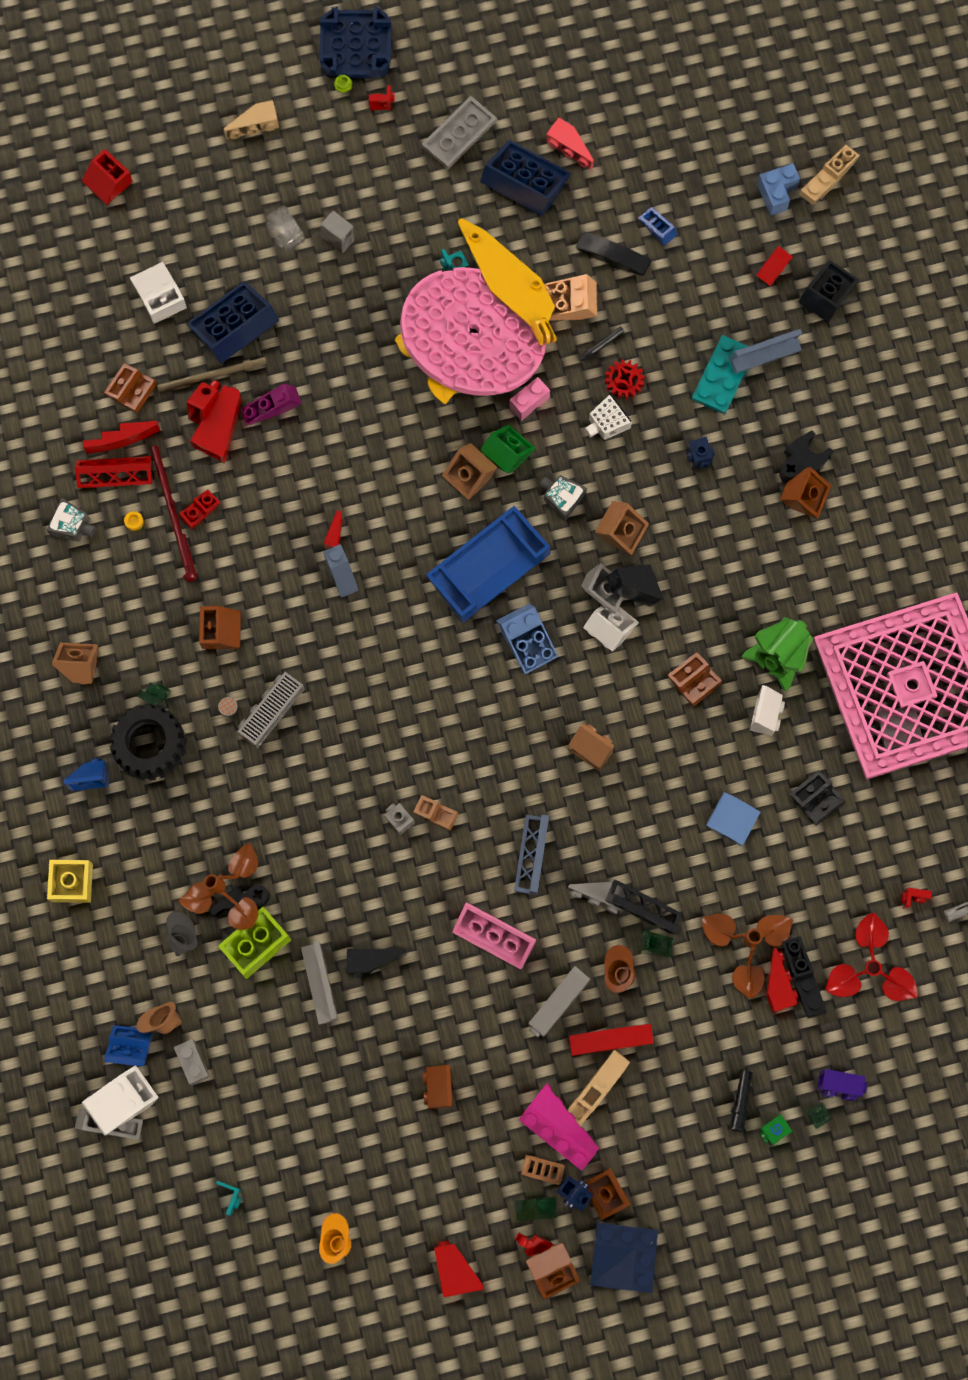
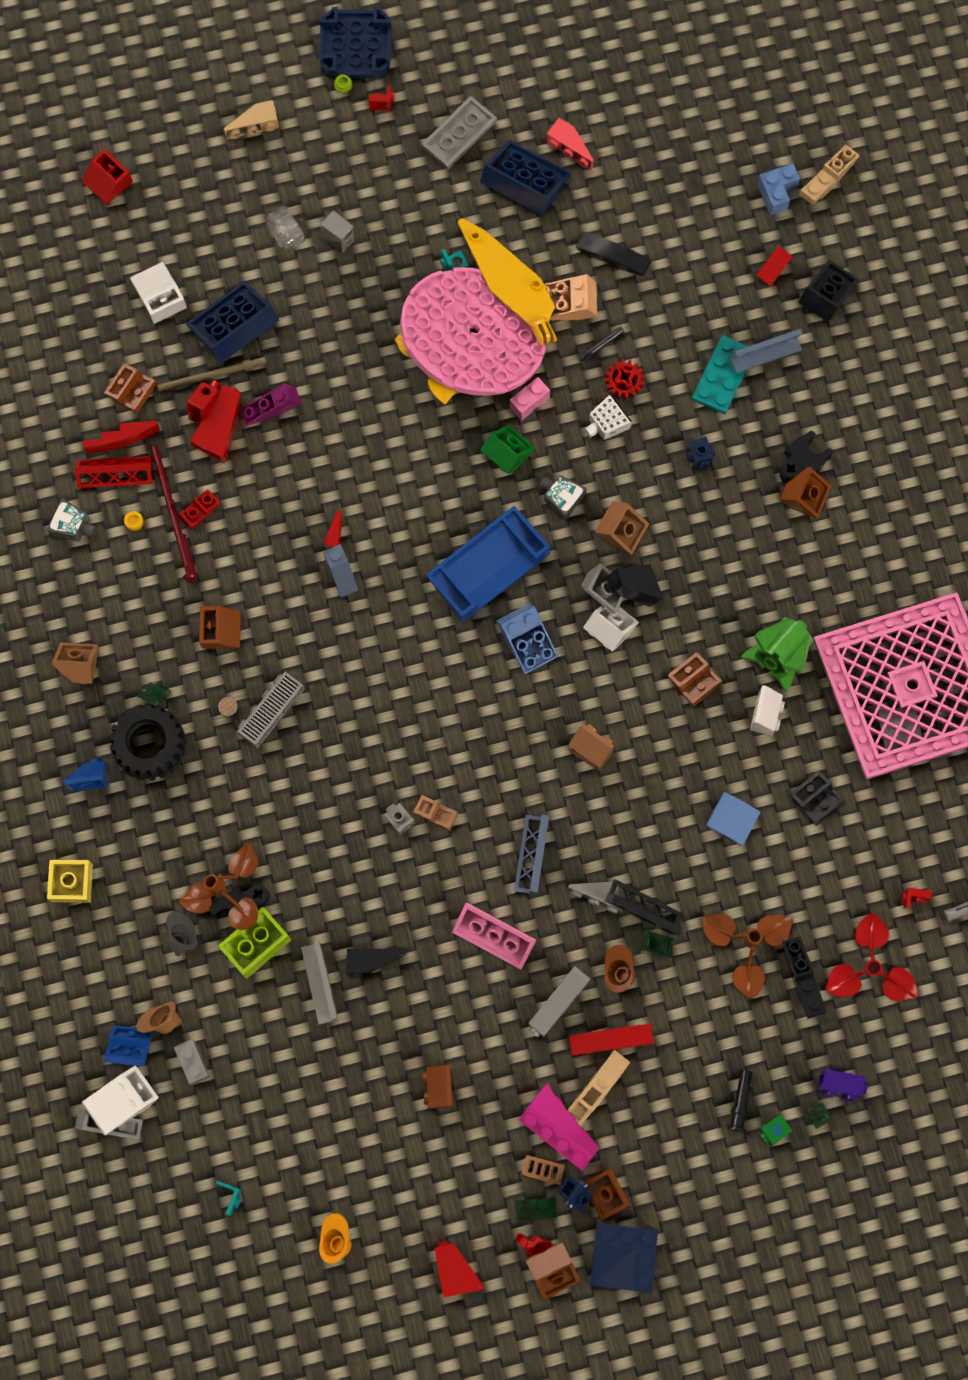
medium nougat slope [442,443,498,500] -> none
blue slope [638,207,677,246] -> none
red slope [766,947,799,1013] -> none

